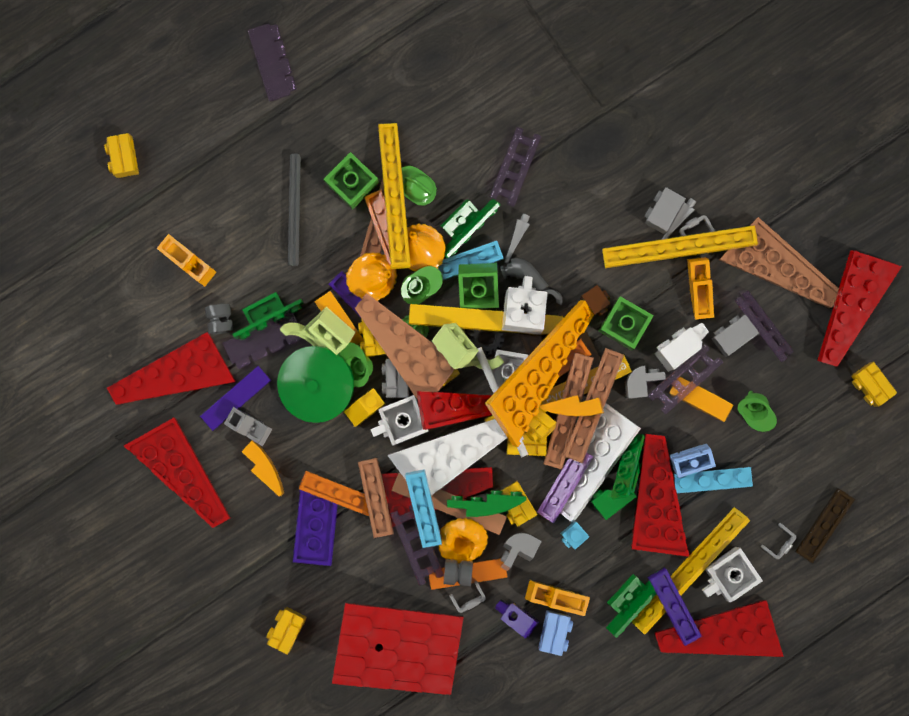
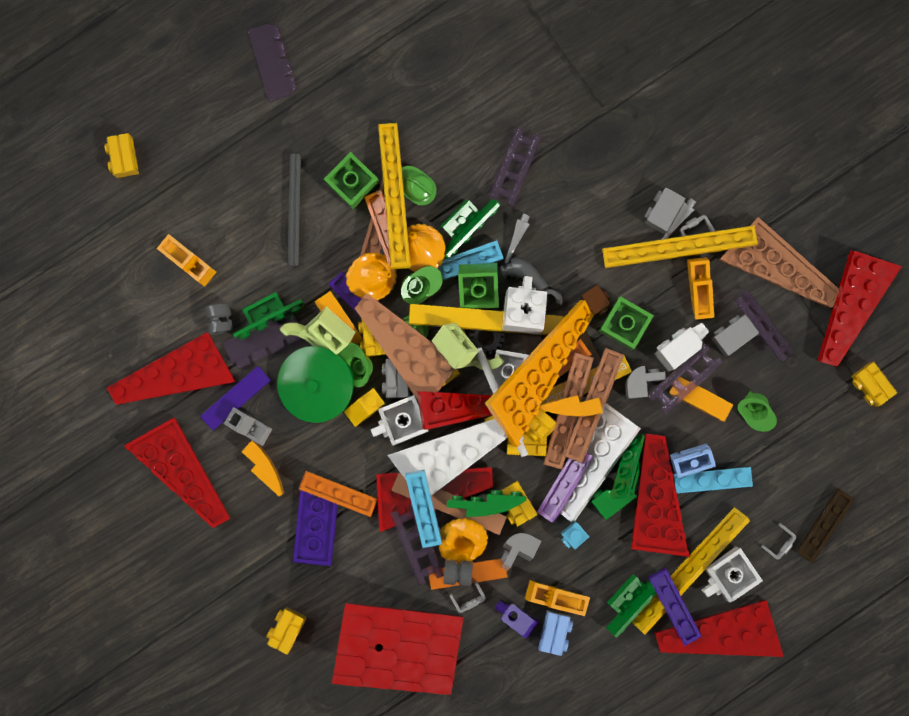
nougat tile [358,458,394,538] -> none

